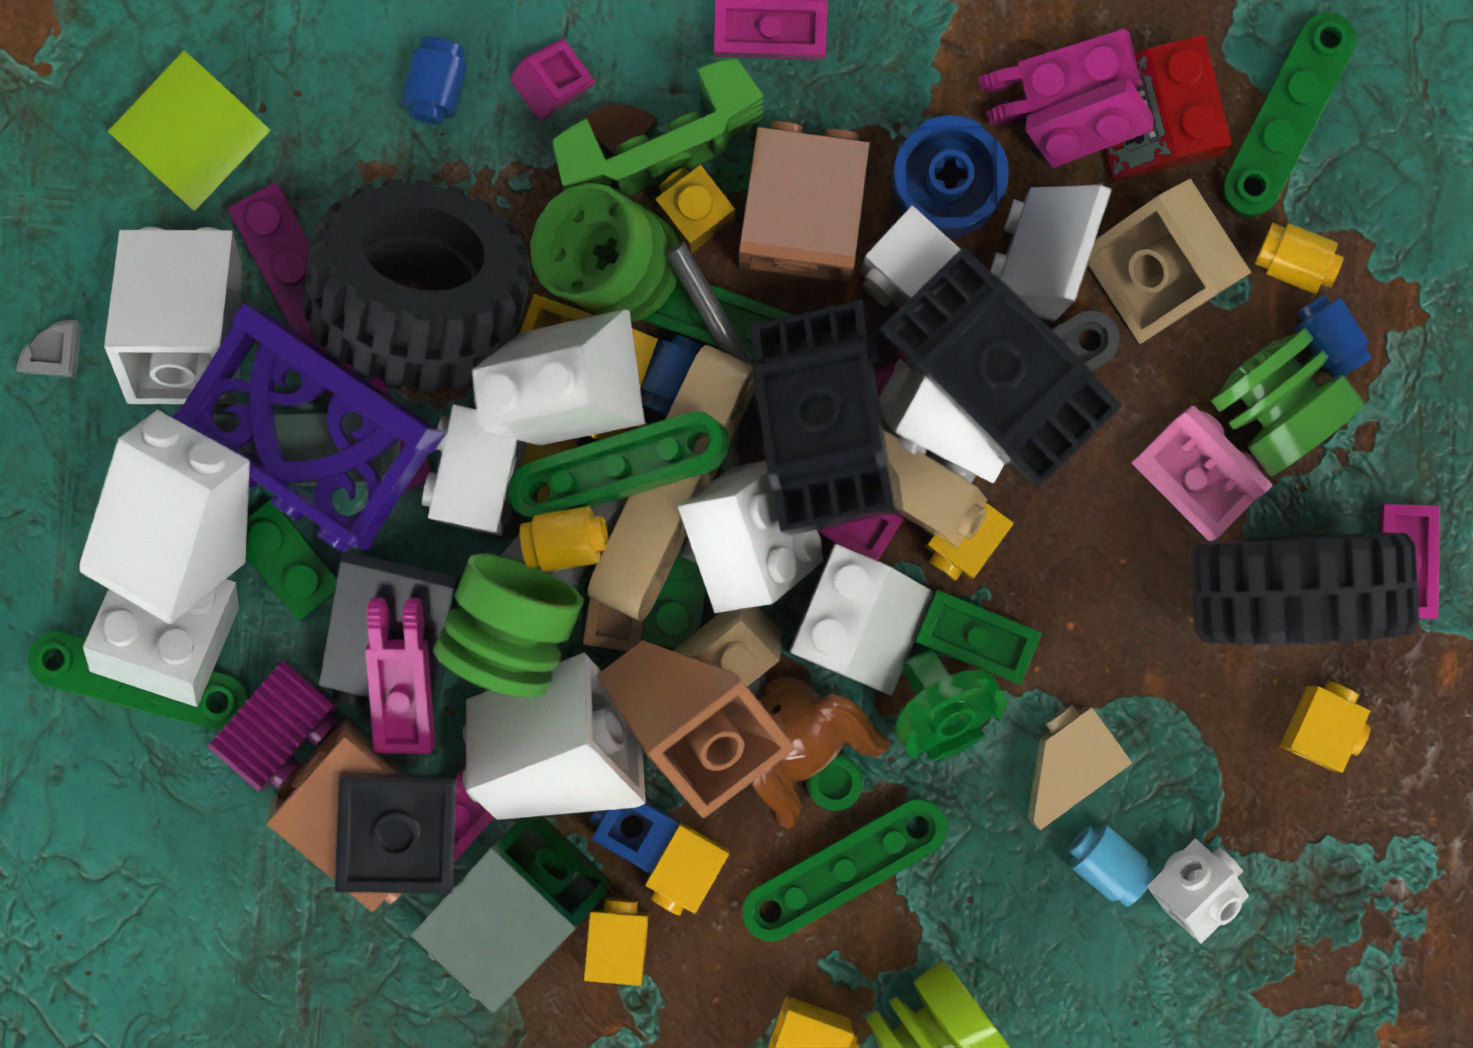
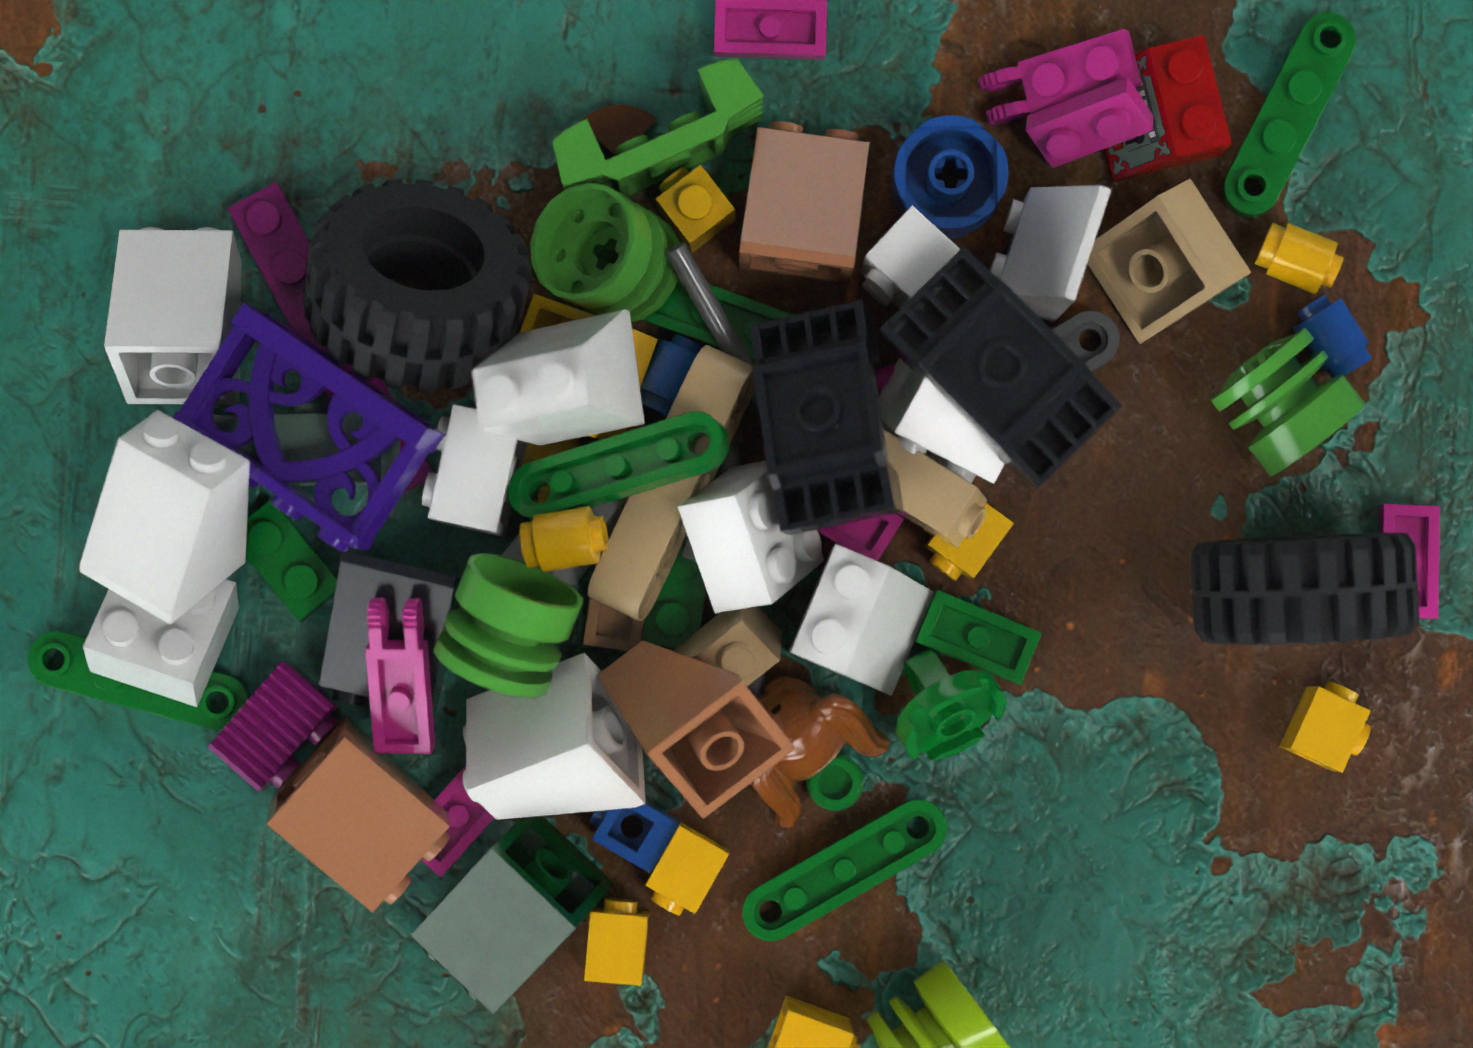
light grey tile [16,320,82,378] -> none
lime slope [107,50,271,212] -> none
black tile [335,773,457,894] -> none
blue brick [401,37,467,125] -> none
dark pink slope [510,38,596,121] -> none
tan slope [1027,704,1132,830] -> none
medium azure brick [1068,824,1155,907] -> none
bright pink bracket [1131,406,1272,541] -> none
white brick [1147,838,1249,944] -> none

